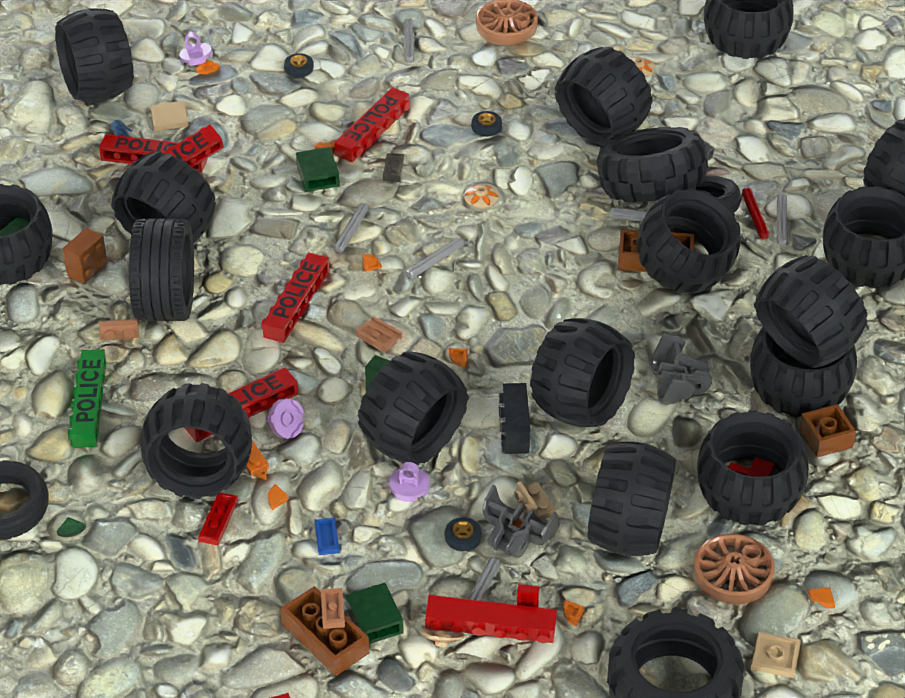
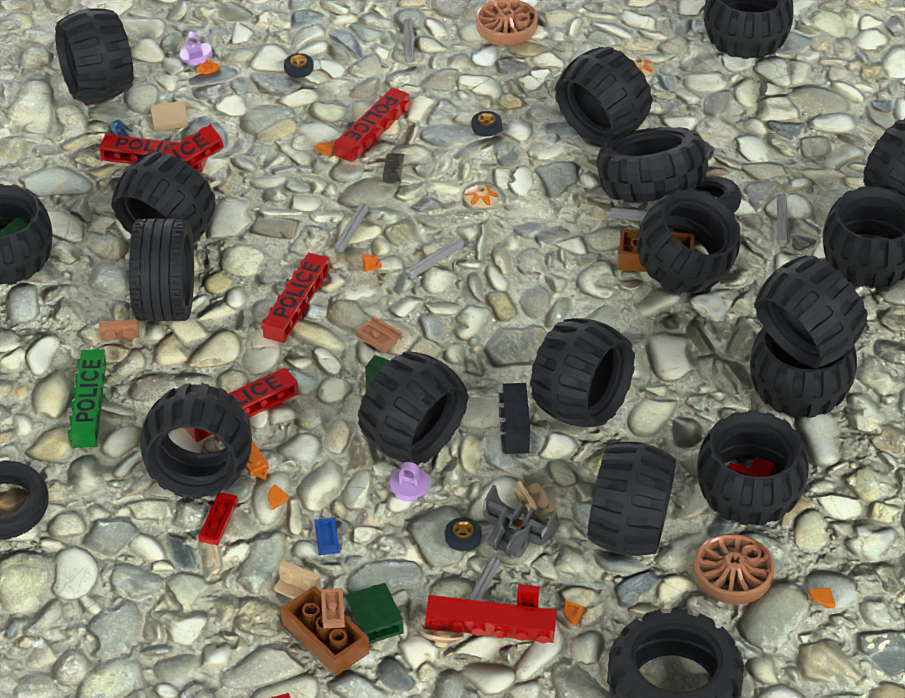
clear green tile [57,517,86,537] -> none
dark orange brick [62,228,108,283] -> none
lavender tile [266,399,304,439] -> none
dark green brick [296,147,340,192] -> none
orange tile [449,348,468,367] -> none
dark grey piece [652,333,712,404] -> none
red axle [742,187,769,240] -> none
tan tile [751,631,801,678] -> none
dark orange brick [799,404,856,458] -> none
none -> tan bracket [274,560,321,599]

